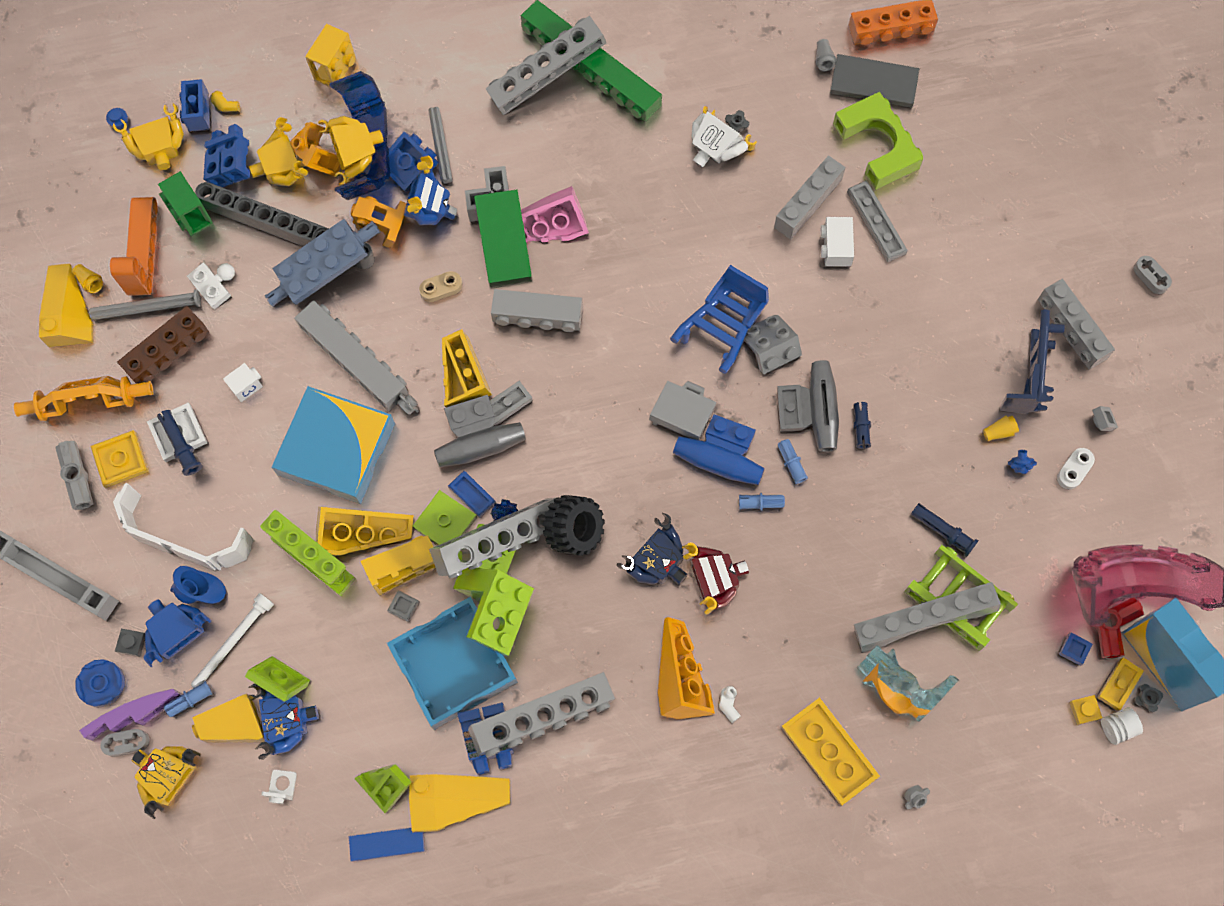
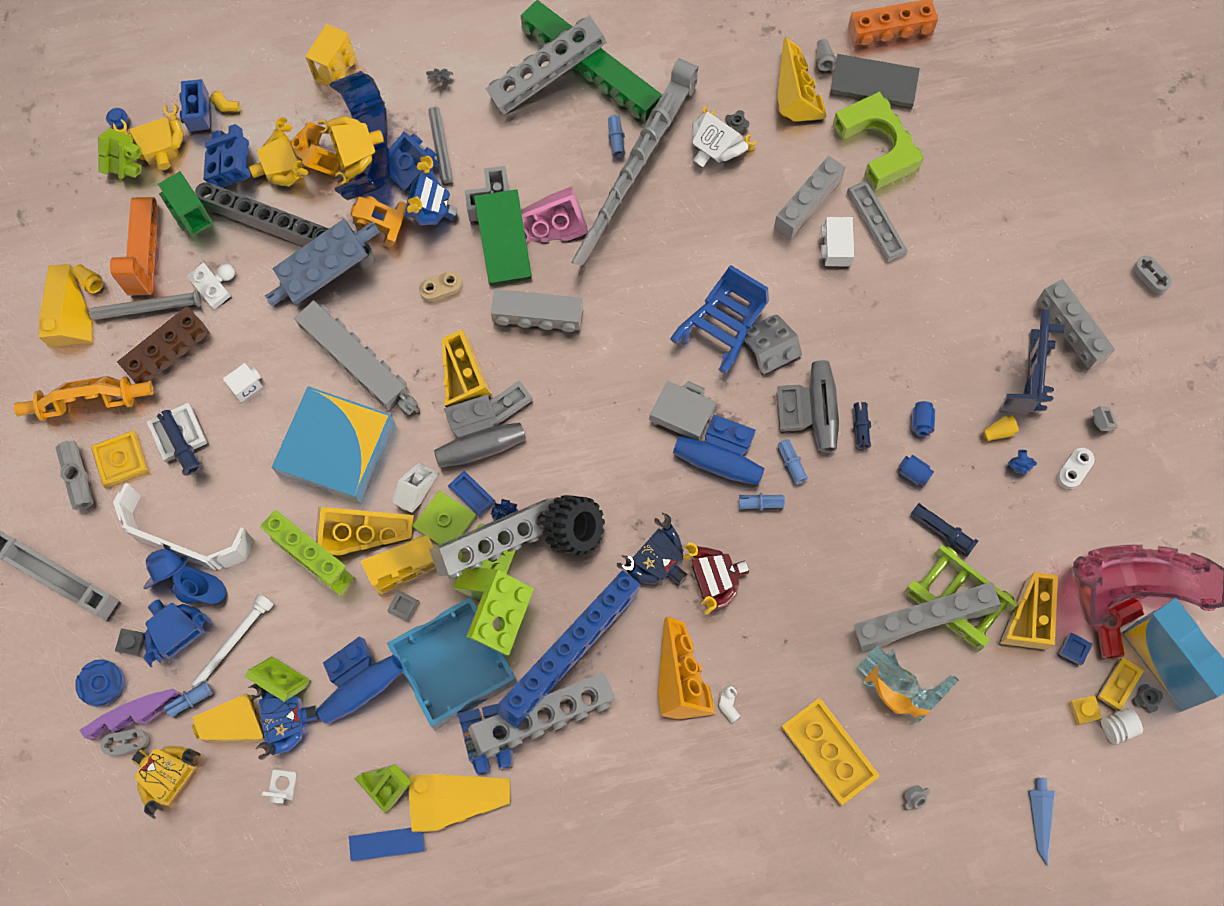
none -> lime hips [98,128,141,180]
none -> blue piece [143,549,187,589]
none -> blue plate [317,636,404,724]
none -> white slope [392,462,438,513]
none -> dark grey plant [426,68,453,83]
none -> blue brick [497,570,641,729]
none -> light grey piece [571,58,699,265]
none -> medium blue axle [608,115,626,157]
none -> yellow wedge [777,37,827,122]
none -> blue brick [898,454,934,486]
none -> blue brick [912,401,935,437]
none -> yellow wedge [1000,572,1058,650]
none -> medium blue bar [1030,778,1055,866]

